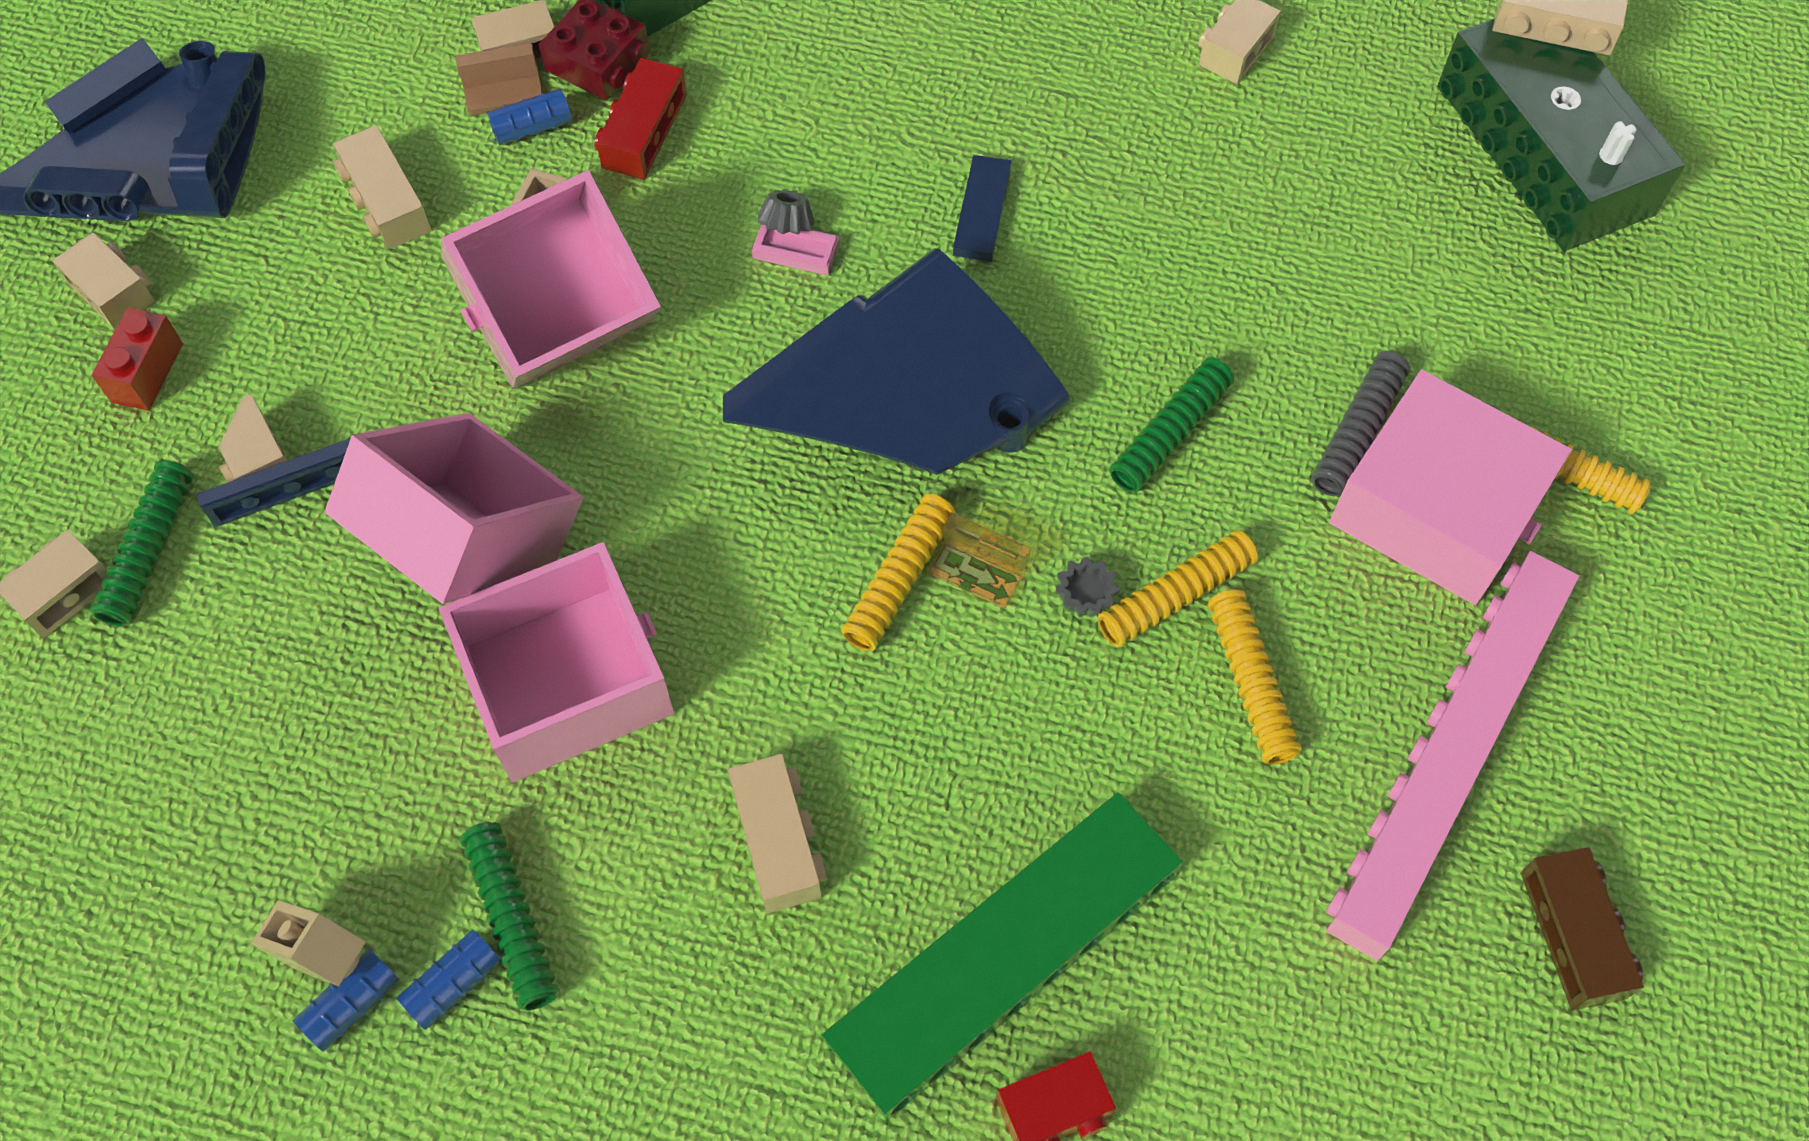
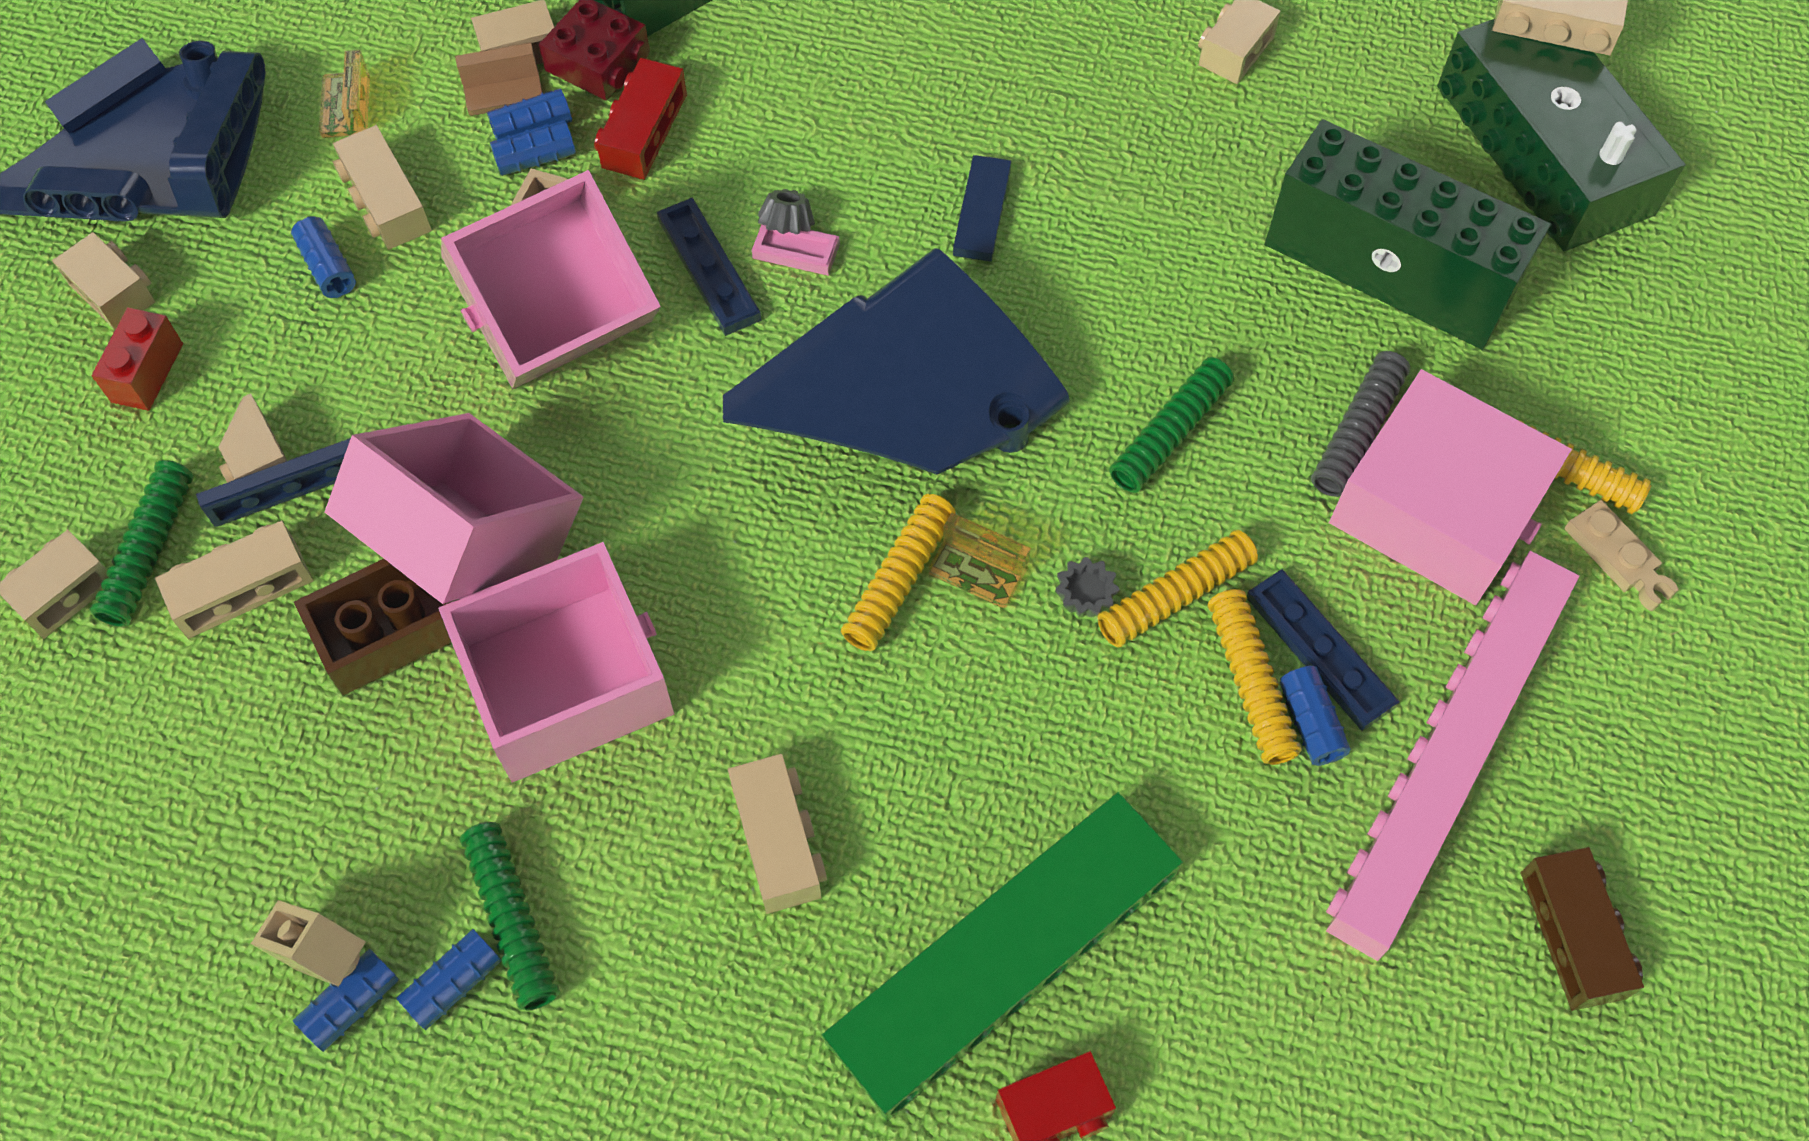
none -> tan brick [155,520,313,639]
none -> blue axle [291,216,356,298]
none -> reddish brown brick [294,559,451,696]
none -> clear yellow panel [319,50,370,138]
none -> blue axle [490,120,576,176]
none -> dark blue tile [657,197,762,336]
none -> dark blue tile [1247,569,1400,731]
none -> dark green piece [1264,119,1551,350]
none -> blue axle [1279,666,1351,766]
none -> tan plate [1564,500,1679,611]

